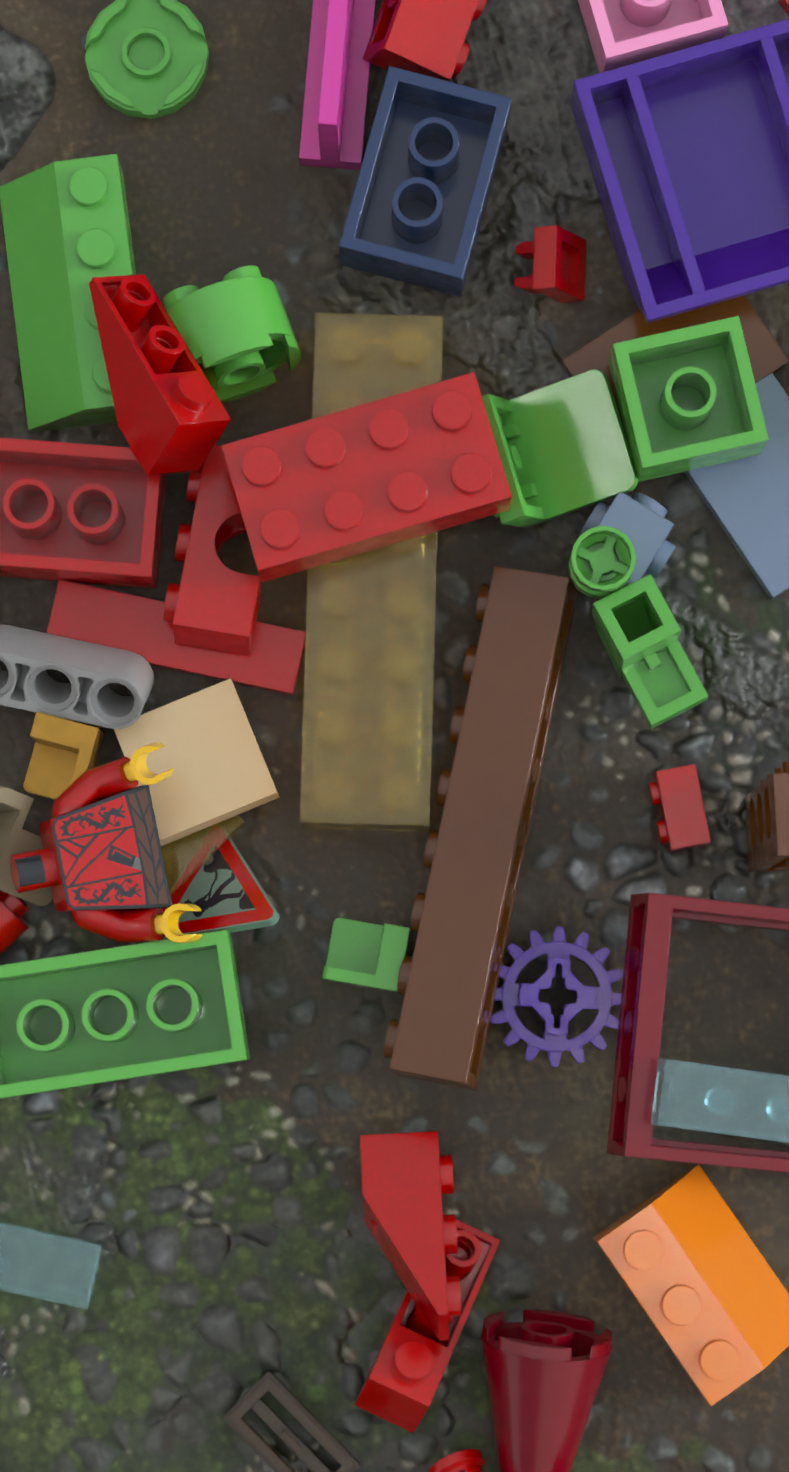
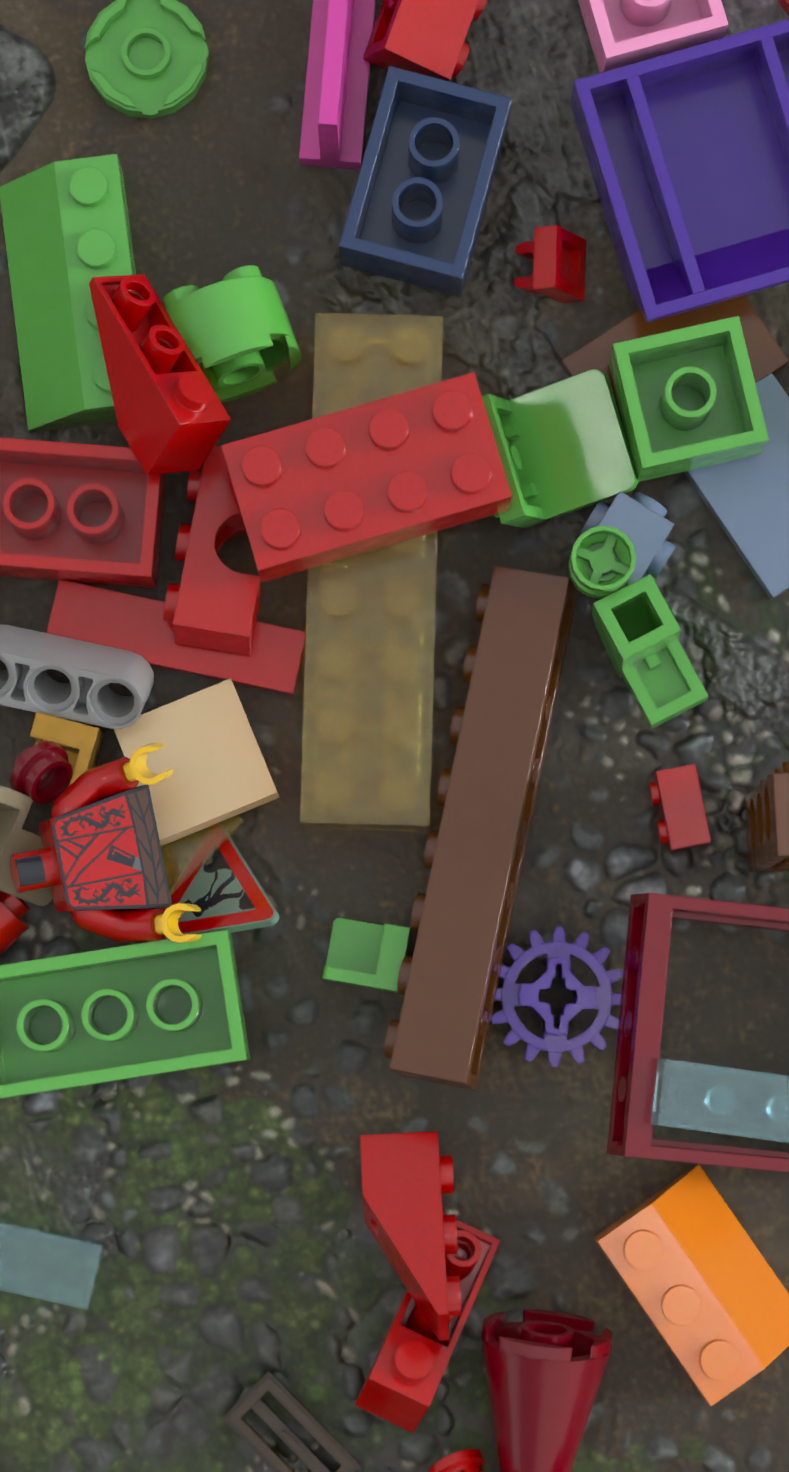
none -> dark red plate [10,741,73,804]

